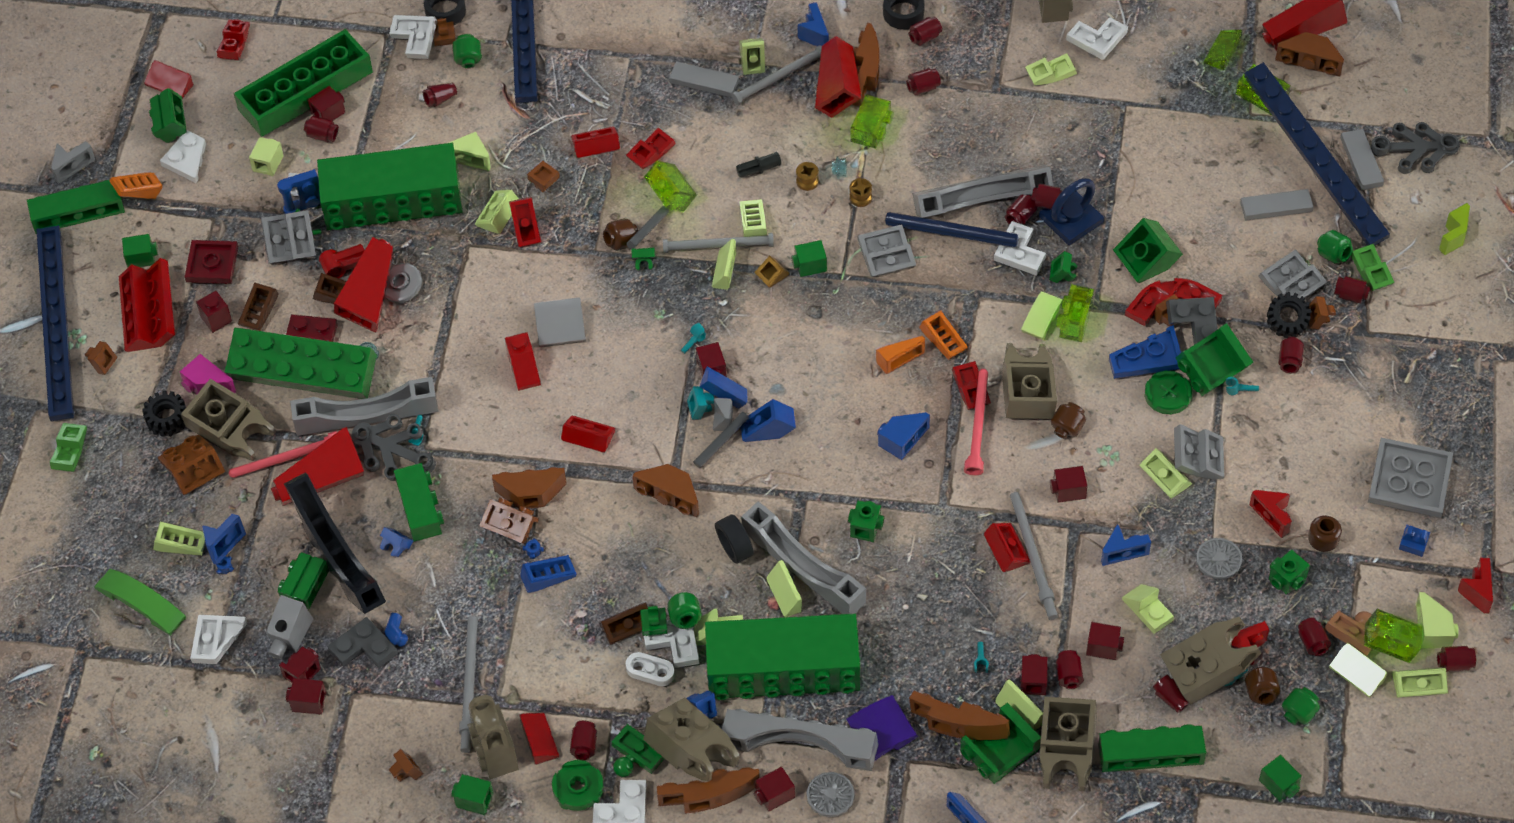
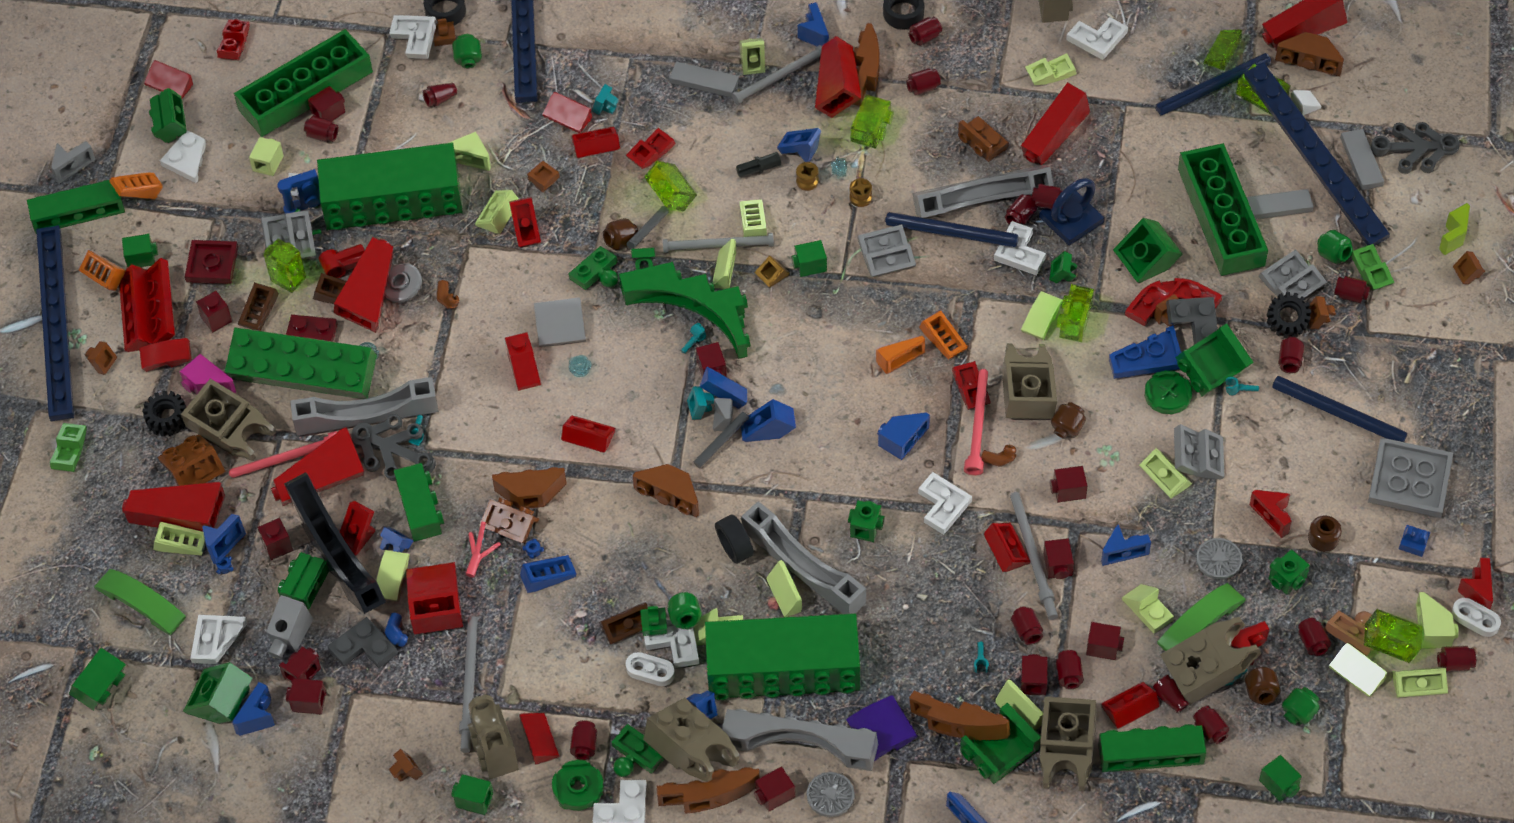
none -> green brick [69,648,126,711]
none -> orange slope [79,250,126,291]
none -> red slope [122,482,225,532]
none -> red slope [139,338,192,372]
none -> green slope [183,662,253,724]
none -> blue slope [232,682,275,736]
none -> dark red brick [257,518,293,560]
none -> clear neon green brick [263,239,306,293]
none -> red slope [340,501,376,556]
none -> yellowish green slope [376,550,410,602]
none -> red slope [406,562,463,635]
none -> dark orange arm [436,280,459,309]
none -> coral plant [465,521,501,578]
none -> slope [543,92,592,133]
none -> green plate [568,246,618,290]
none -> clear light blue plate [568,355,592,377]
none -> teal tile [591,84,619,115]
none -> green arch [619,262,751,359]
none -> blue slope [777,128,821,162]
none -> white plate [918,472,972,535]
none -> dark orange bracket [958,116,1009,162]
none -> dark orange arm [981,445,1016,467]
none -> dark red brick [1011,606,1043,645]
none -> red slope [1021,82,1090,165]
none -> dark red brick [1043,538,1074,579]
none -> red slope [1101,682,1160,728]
none -> dark blue axle [1155,53,1271,116]
none -> bright green slope [1157,583,1245,651]
none -> green brick [1178,143,1268,276]
none -> dark red brick [1193,706,1230,744]
none -> dark blue axle [1272,376,1407,442]
none -> white slope [1291,90,1322,115]
none -> white plate [1452,598,1501,637]
none -> dark orange tile [1453,251,1485,284]

